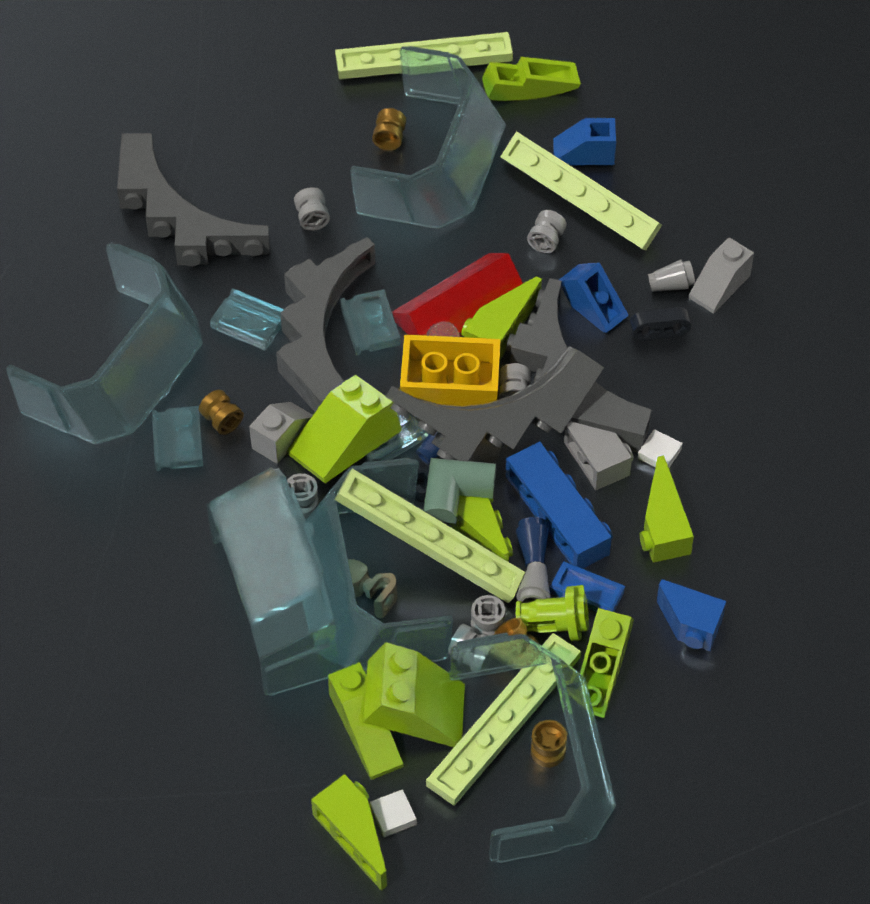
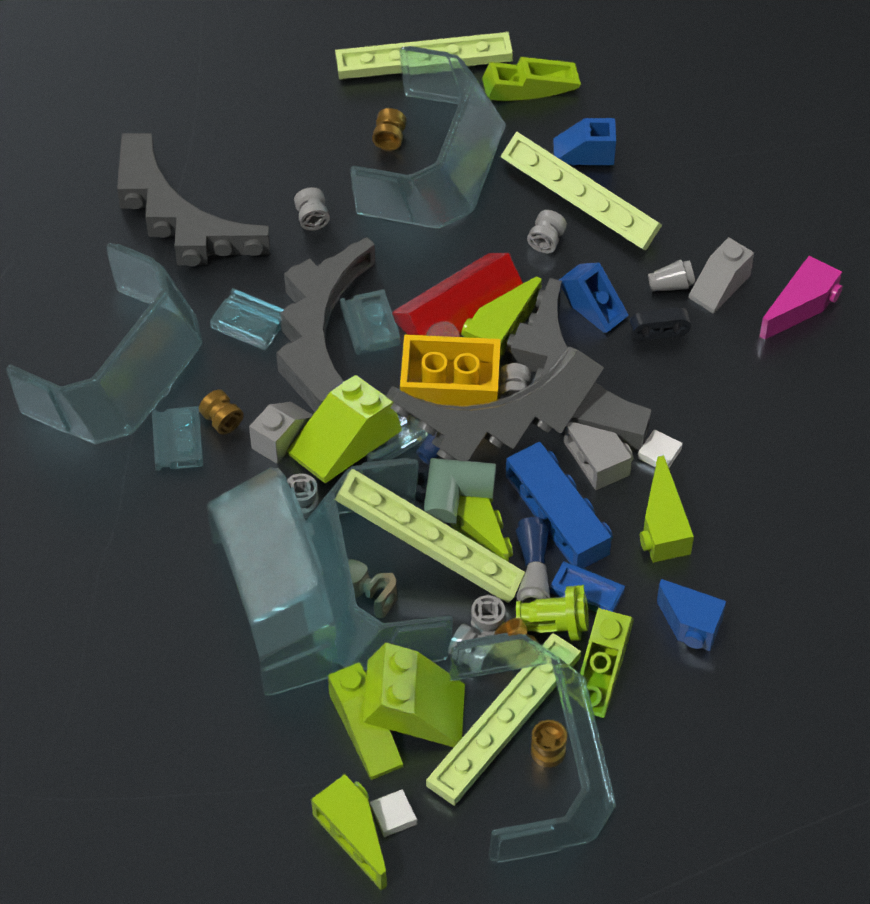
none -> dark pink slope [760,256,843,339]

